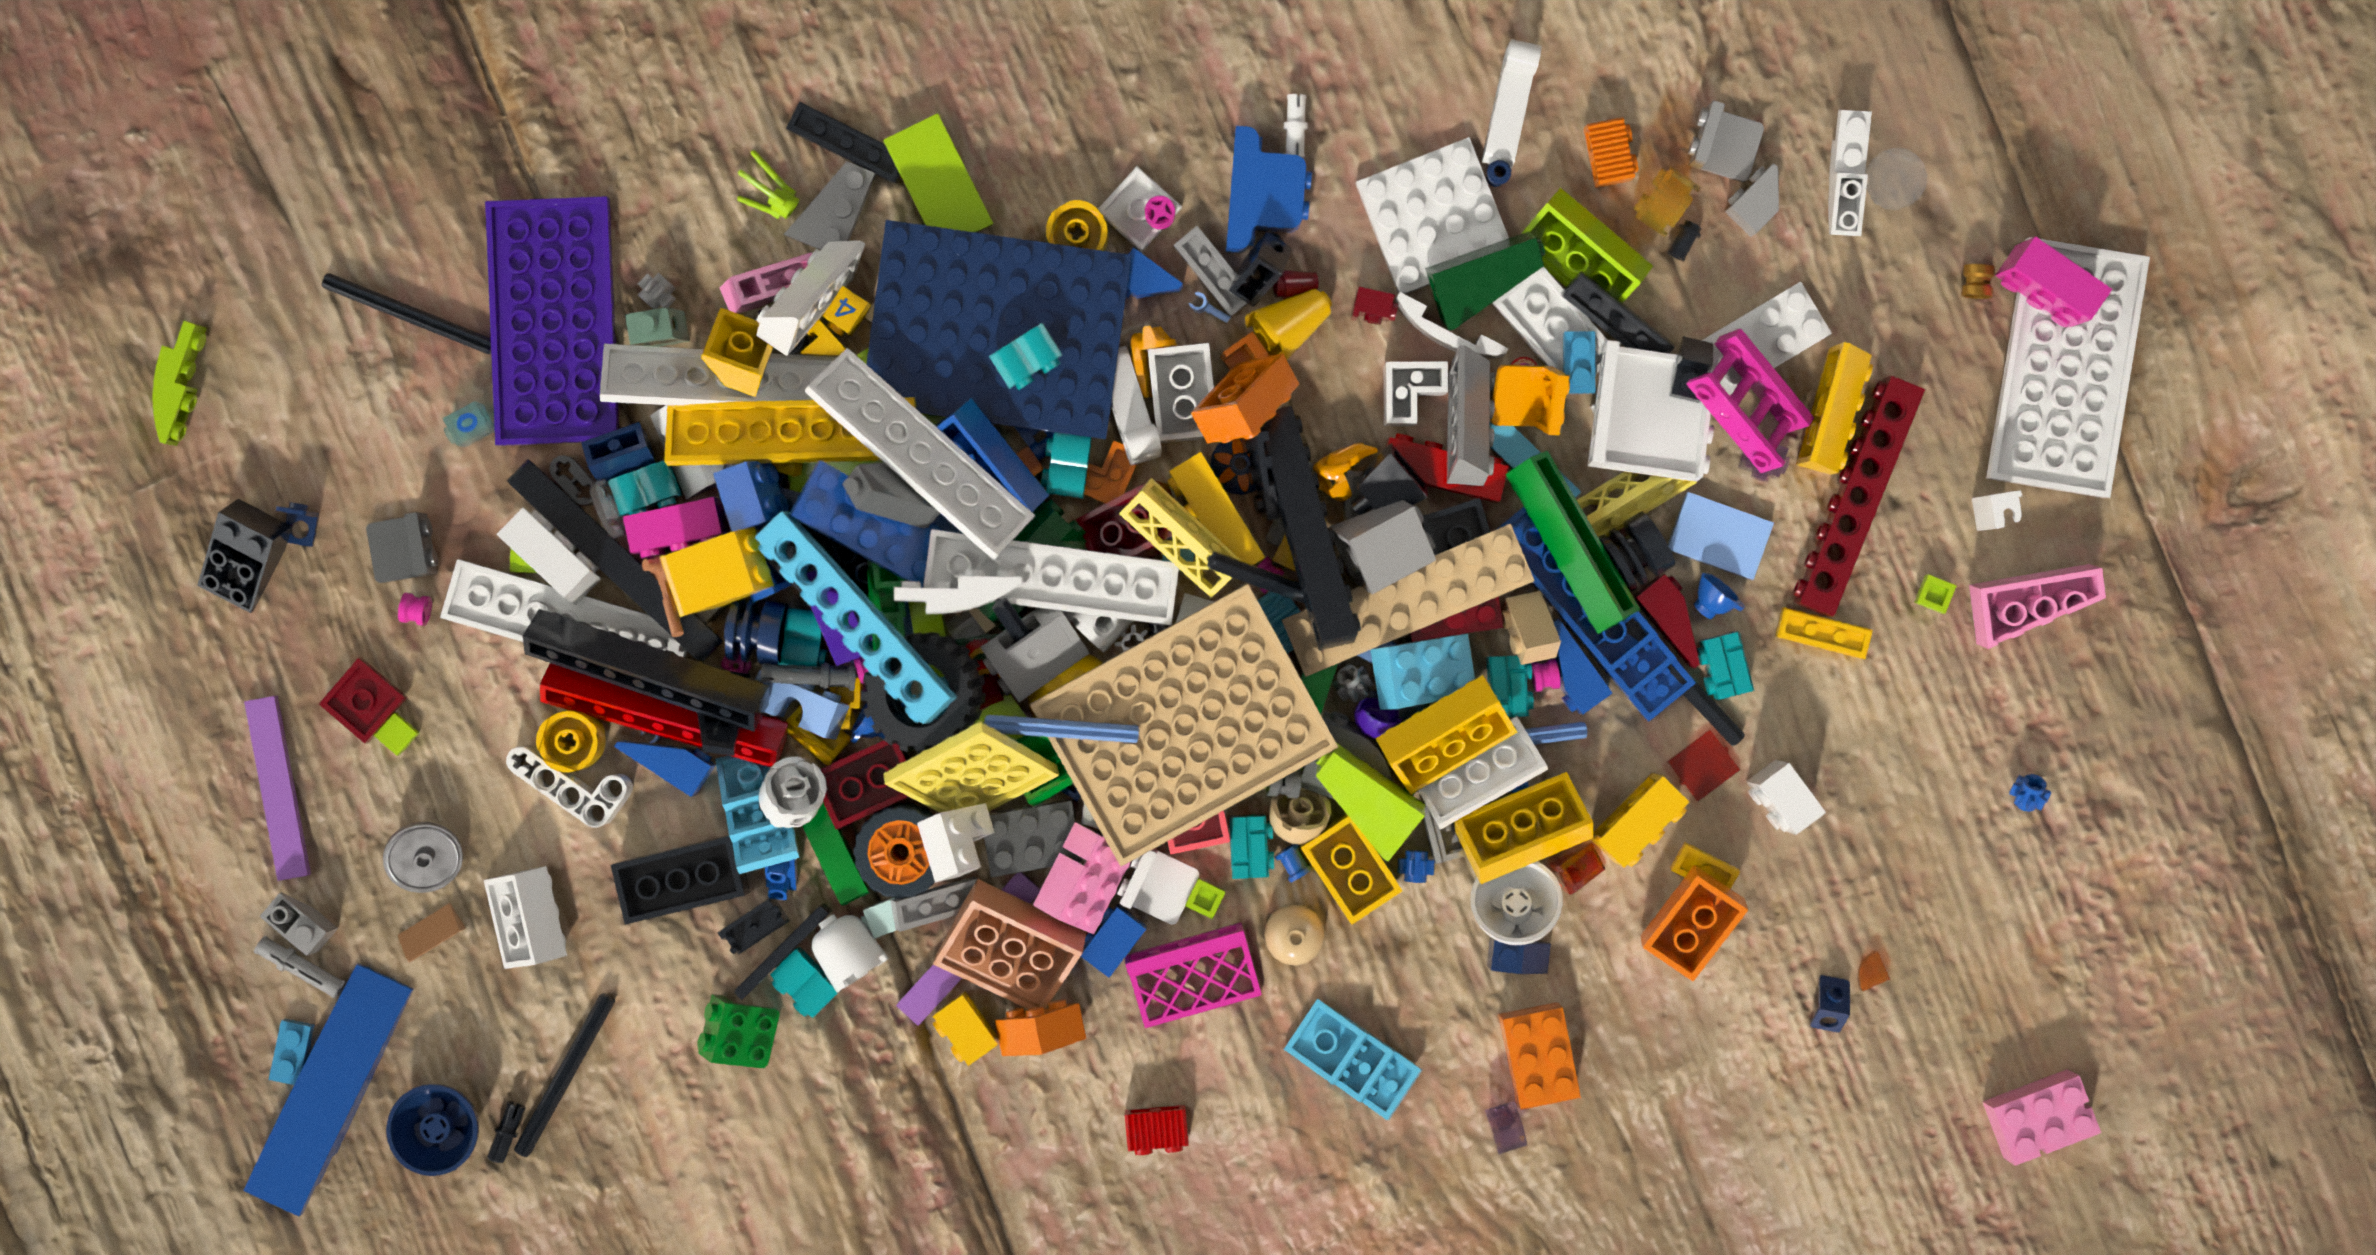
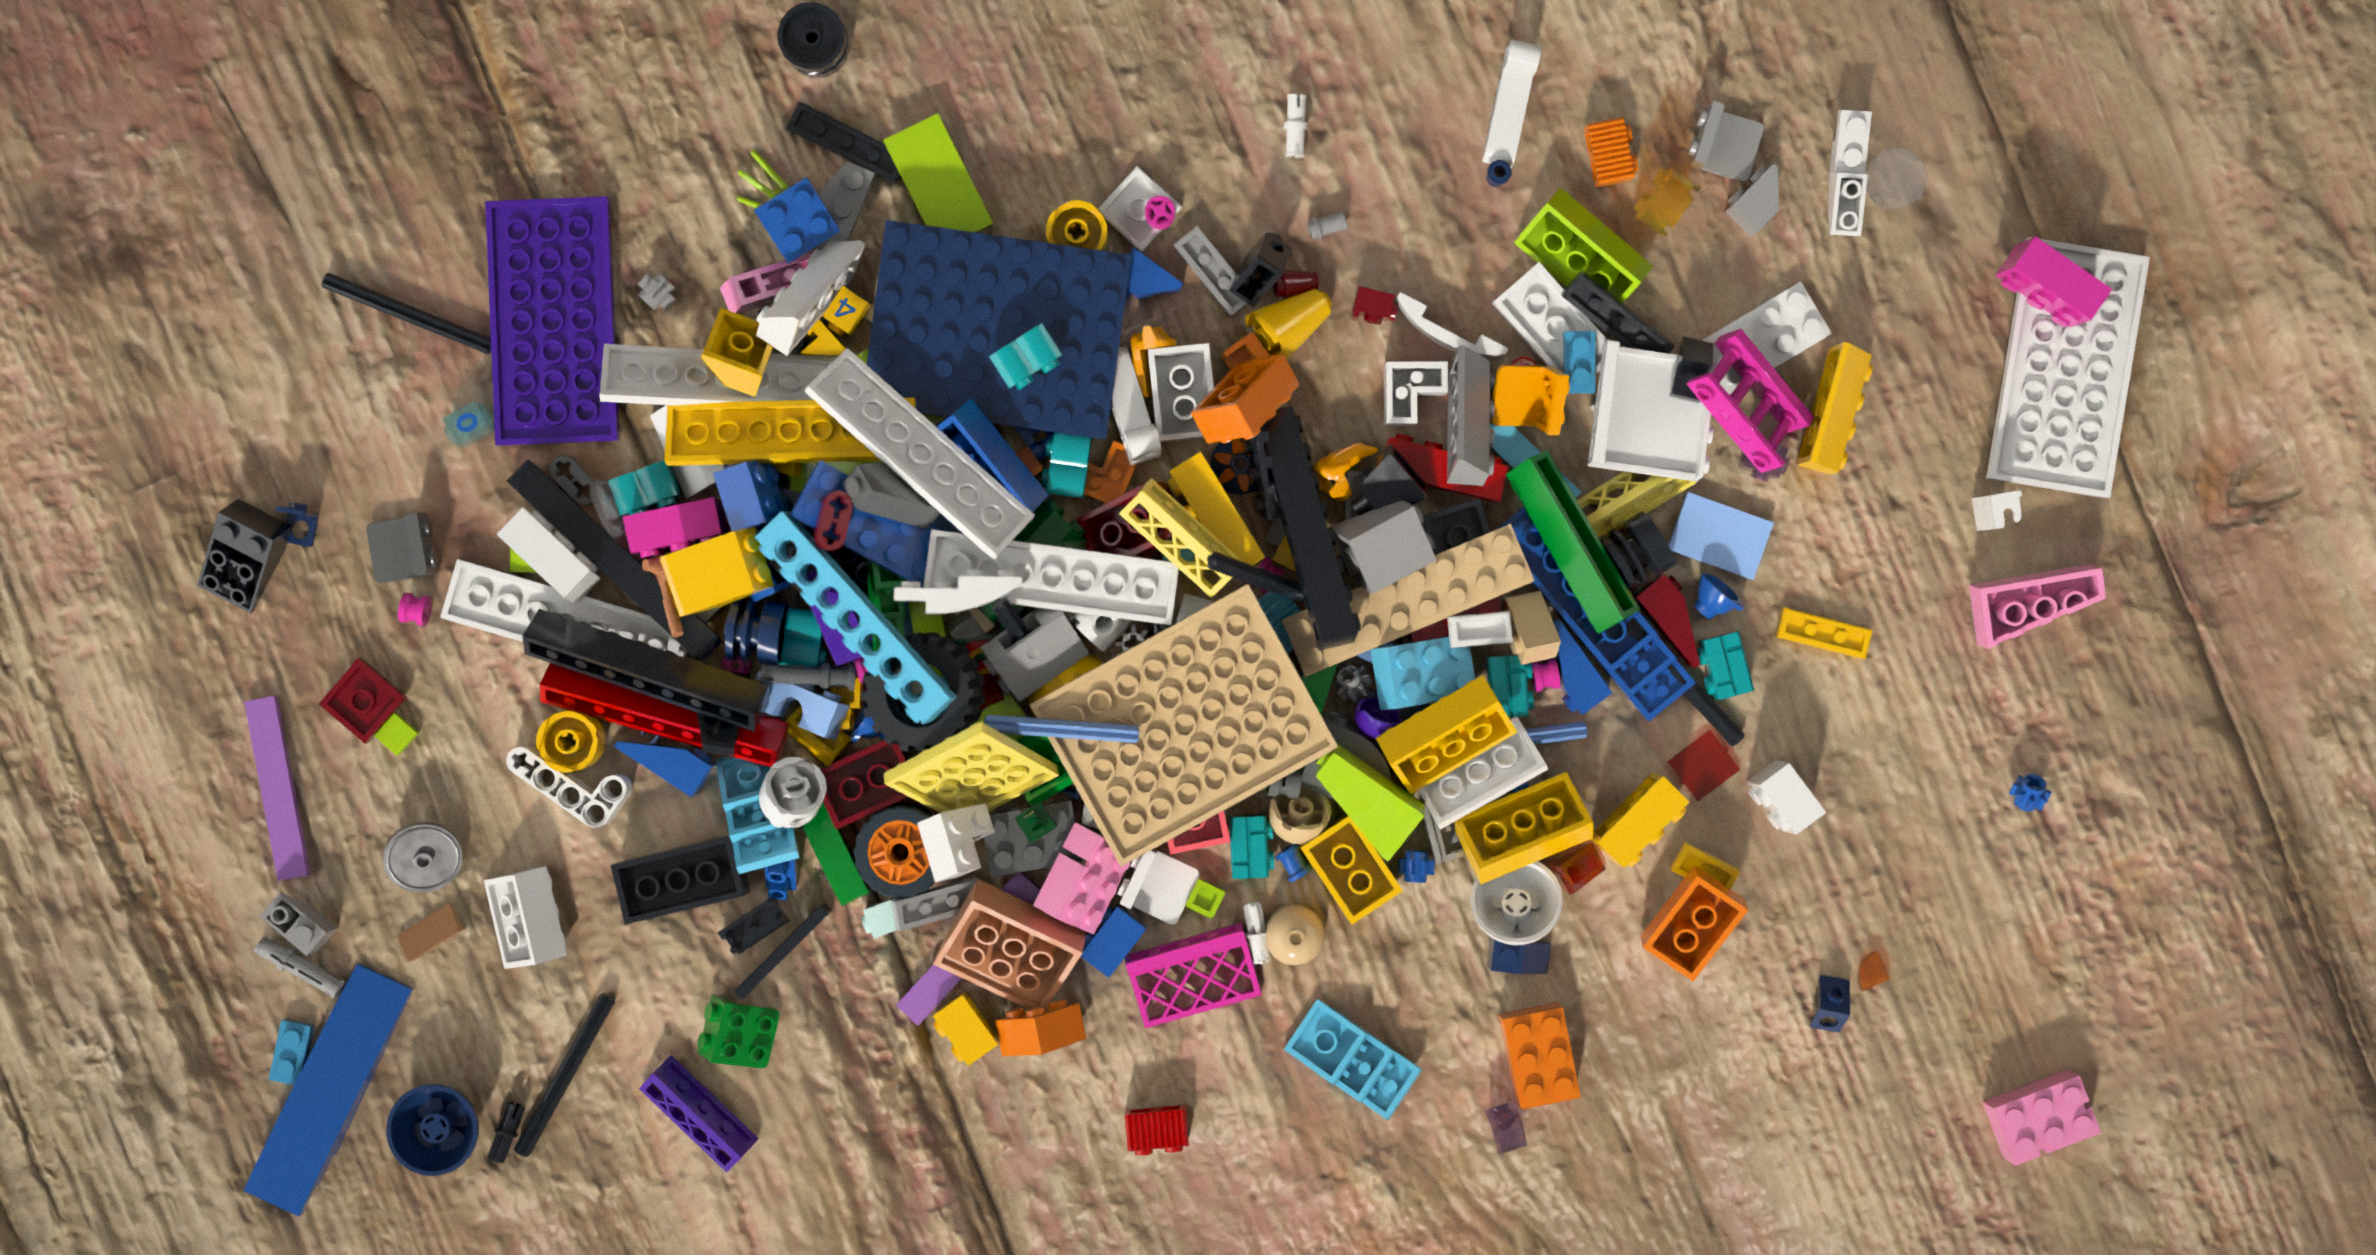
lime slope [153,321,207,446] -> none
dark blue brick [581,422,657,485] -> none
sand green torso [625,307,690,347] -> none
teal brick [770,946,840,1018] -> none
white cylinder [812,914,889,993] -> none
light blue hand [1189,292,1230,323] -> none
blue brick [1226,126,1312,253] -> none
white plate [1355,137,1509,294] -> none
dark green slope [1425,232,1545,331] -> none
black pin [1667,220,1702,262] -> none
dark red brick [1793,375,1926,617] -> none
lime plate [1914,574,1957,614] -> none
pearl gold wheel [1961,264,1995,299] -> none
none -> dark purple fence [639,1055,759,1173]
none -> blue brick [754,176,840,264]
none -> black wheel [777,2,850,78]
none -> dark red beam [814,491,852,551]
none -> dark green tile [1014,801,1057,844]
none -> white axle [1243,902,1272,964]
none -> light grey pin [1307,211,1347,241]
none -> white tile [1447,611,1513,648]

